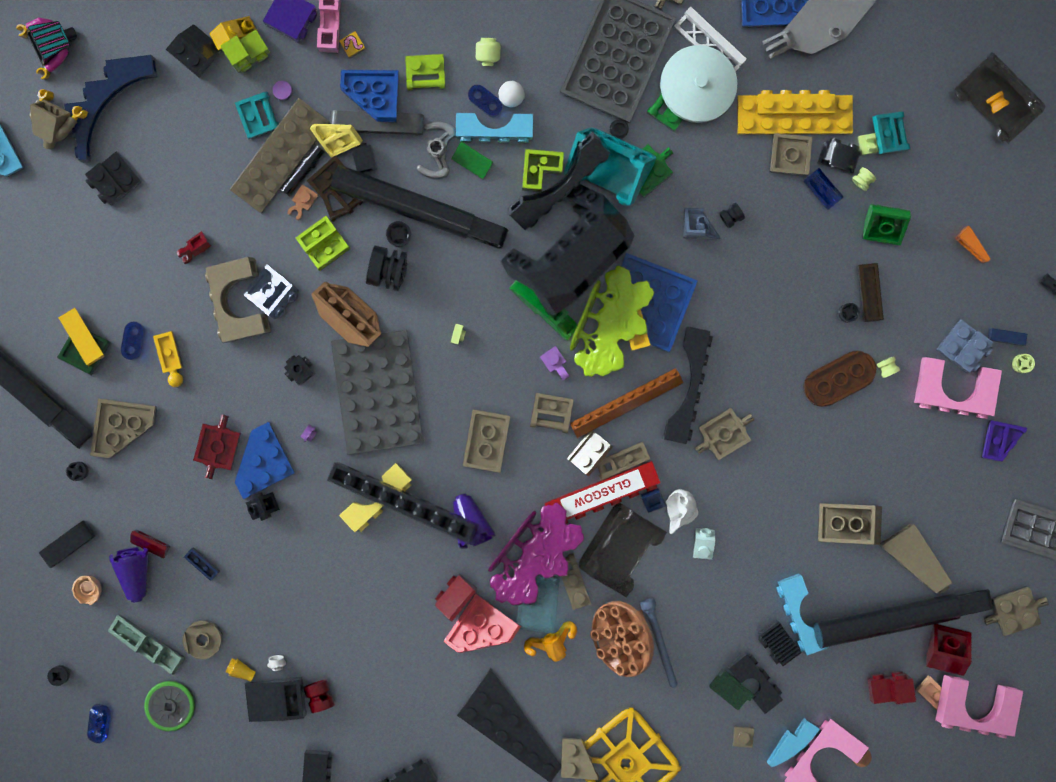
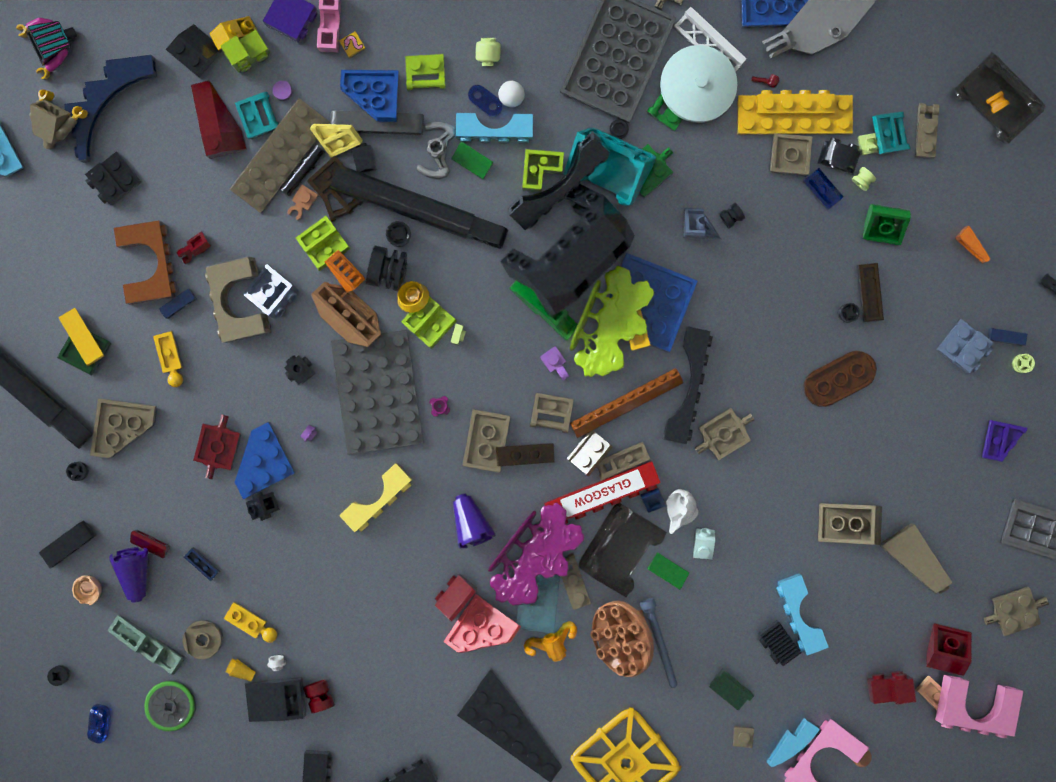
clear blue plate [121,322,145,360] -> none
black brick [327,462,479,543] -> none
dark tan wing [561,738,599,780] -> none
black arch [727,652,783,714] -> none
black piece [814,589,993,648] -> none
yellowish green wheel [877,356,900,378] -> none
bright pink arch [914,357,1002,419] -> none
none -> dark orange arch [114,220,177,305]
none -> dark blue piece [159,288,197,319]
none -> dark red wedge [191,80,247,159]
none -> yellow plate [224,602,277,643]
none -> orange slope [324,250,365,292]
none -> yellow hat [397,281,429,313]
none -> lime slope [401,296,457,349]
none -> magenta plate [429,396,450,416]
none -> dark brown plate [496,443,555,466]
none -> green slope [647,552,689,590]
none -> dark red hand [751,74,780,88]
none -> dark tan plate [915,103,940,158]

